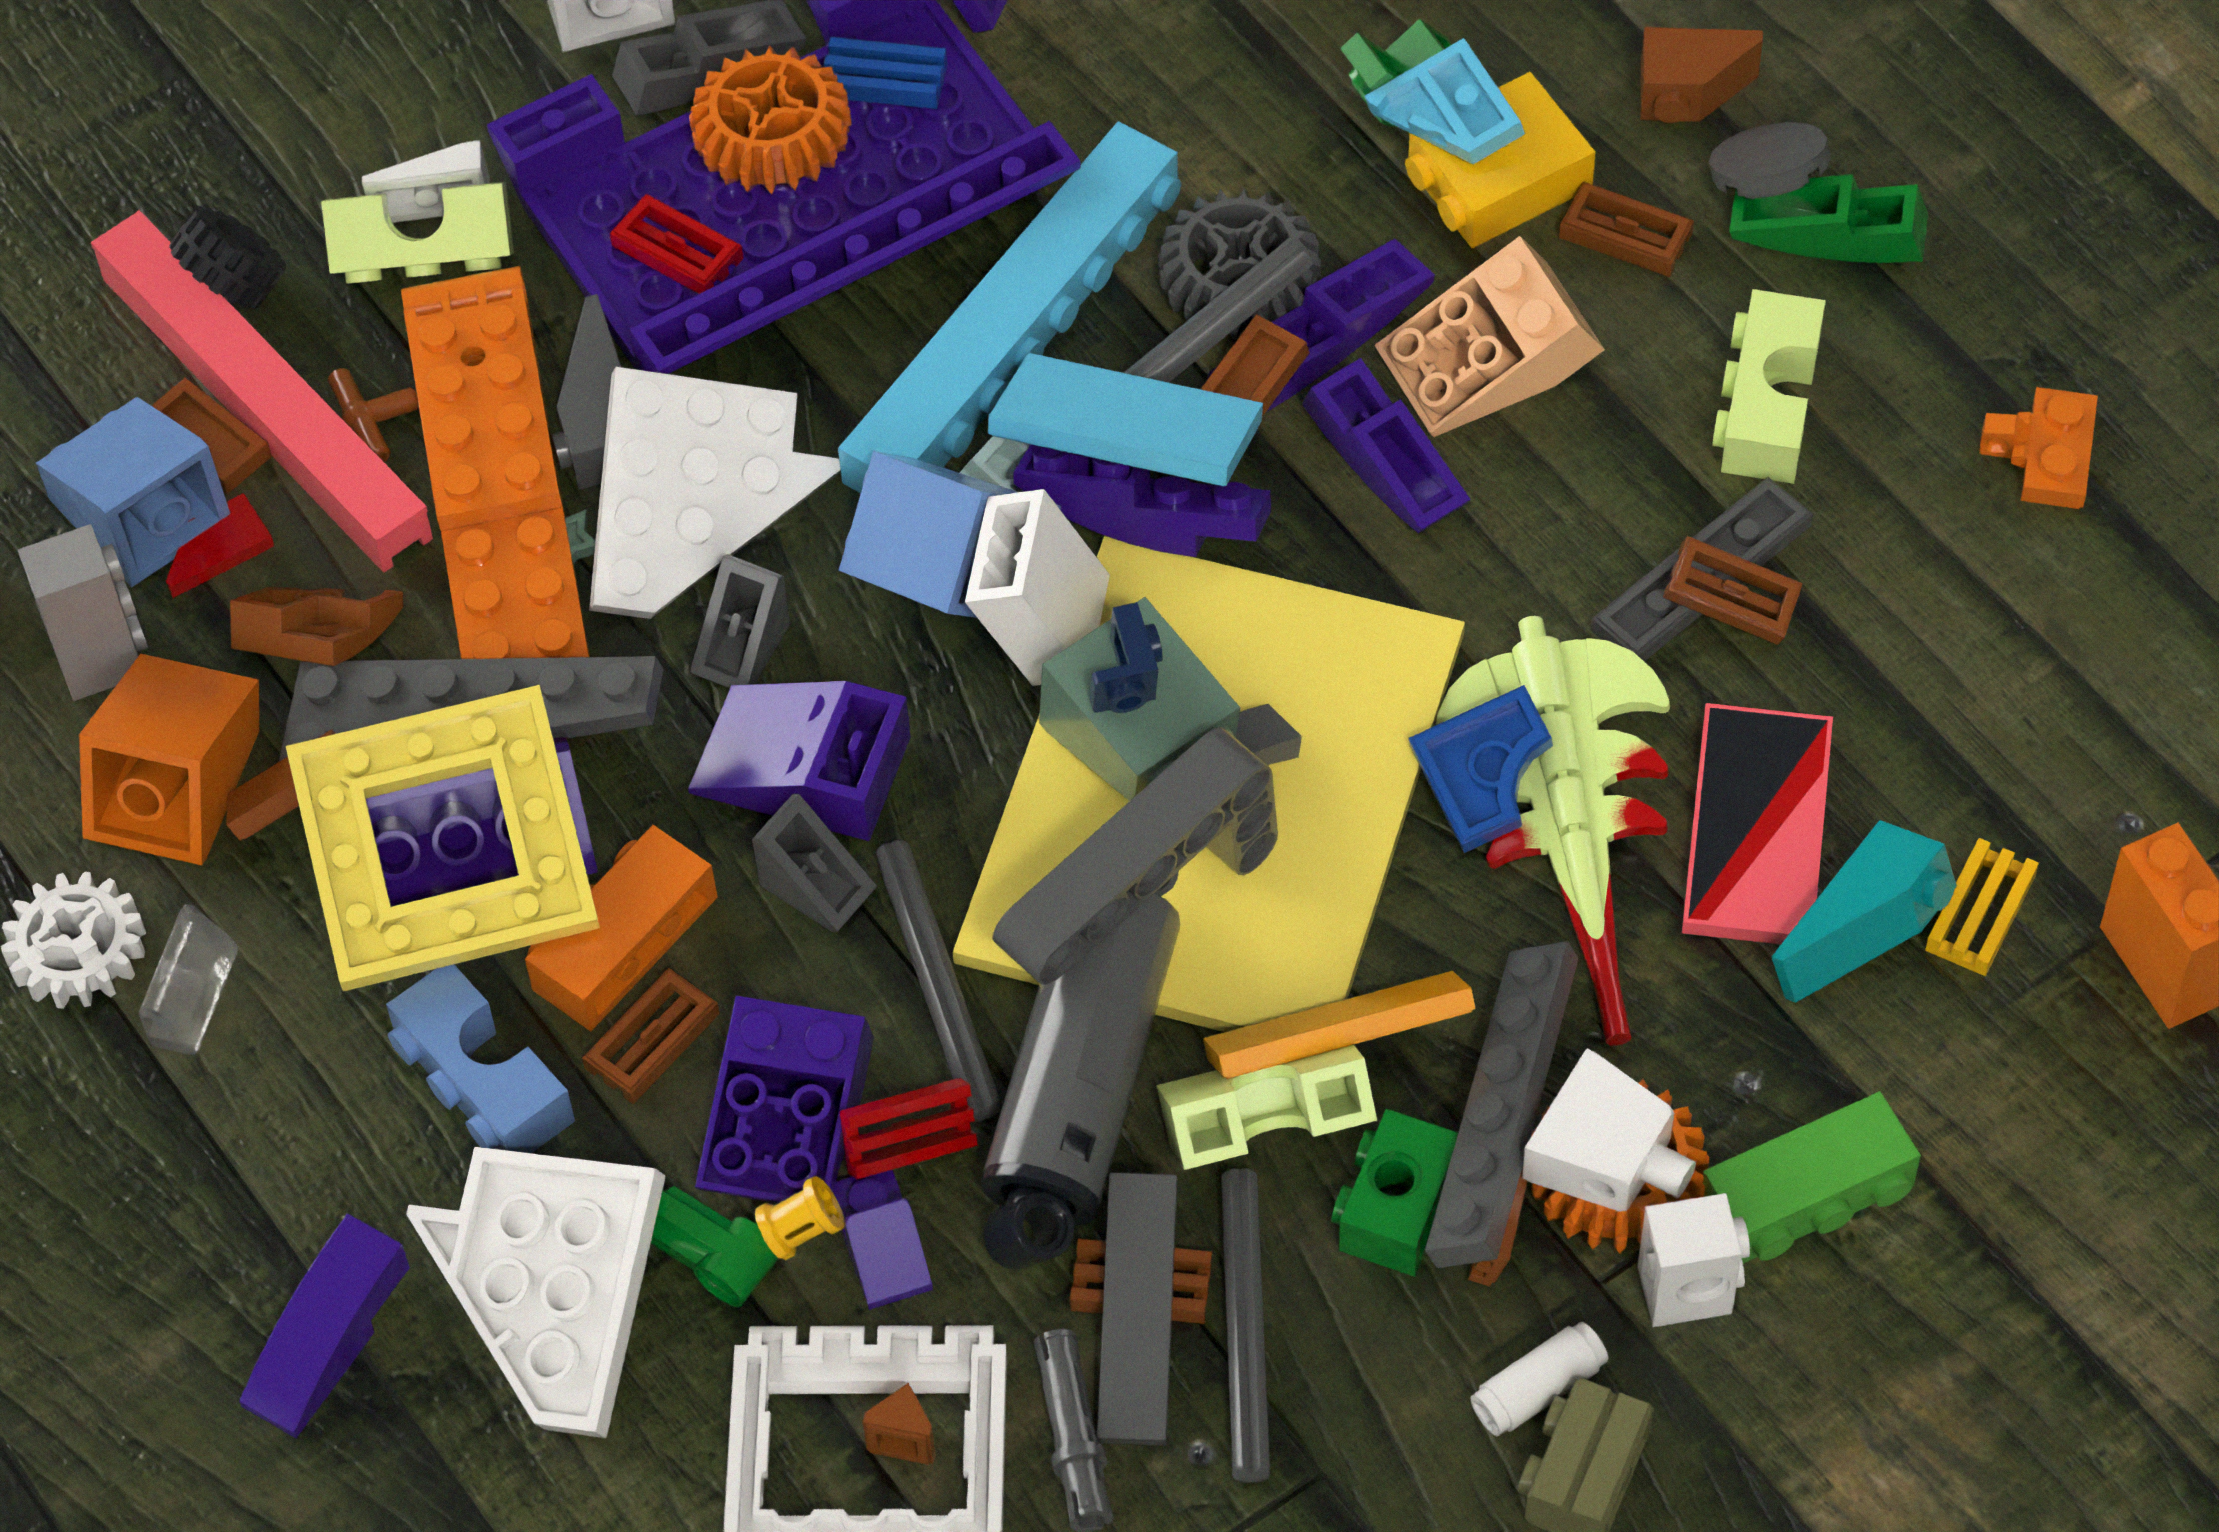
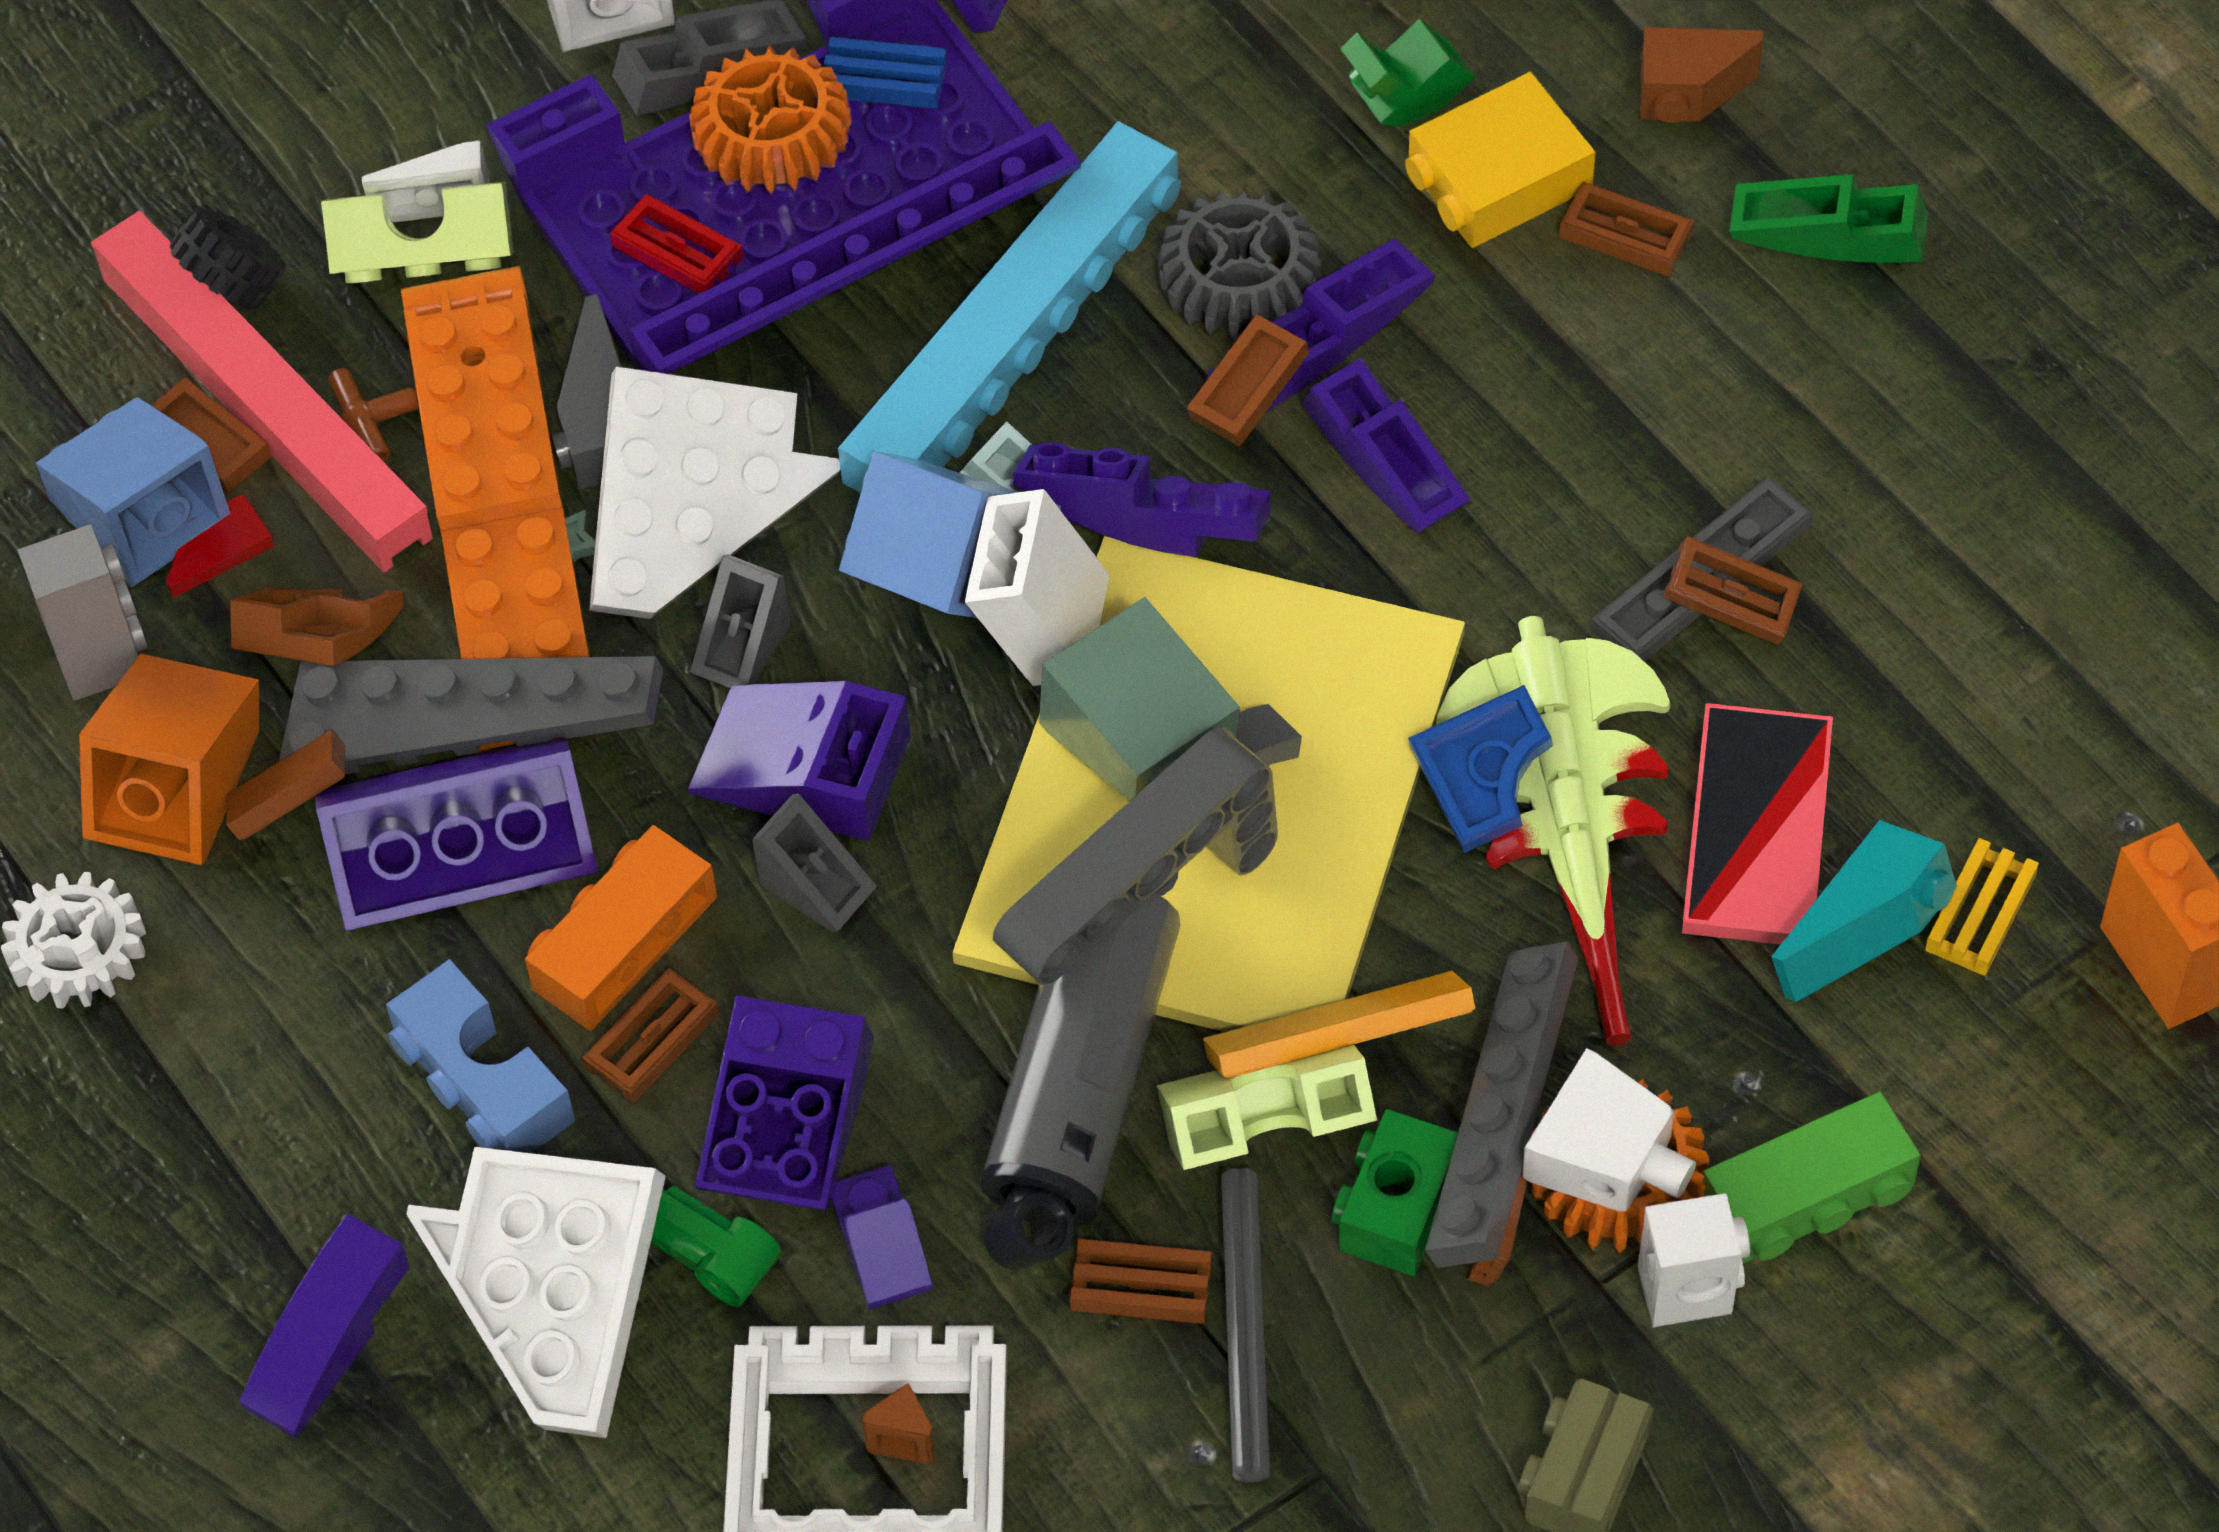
clear slope [139,904,238,1055] -> none
light yellow plate [286,685,600,992] -> none
yellow bush [755,1176,845,1260] -> none
red tile [840,1078,978,1179] -> none
dark grey axle [876,839,1001,1122] -> none
medium azure tile [988,353,1263,486] -> none
dark grey pin [1034,1329,1114,1532] -> none
dark blue bracket [1090,602,1163,713] -> none
dark grey tile [1097,1173,1178,1446] -> none
dark grey axle [1124,237,1313,383] -> none
medium azure wing [1365,38,1525,164] -> none
light nougat slope [1374,236,1605,437] -> none
white piece [1470,1322,1608,1436] -> none
dark grey tile [1709,122,1831,198] -> none
yellowish green arch [1712,289,1826,484] -> none
orange hinge [1980,387,2098,509] -> none

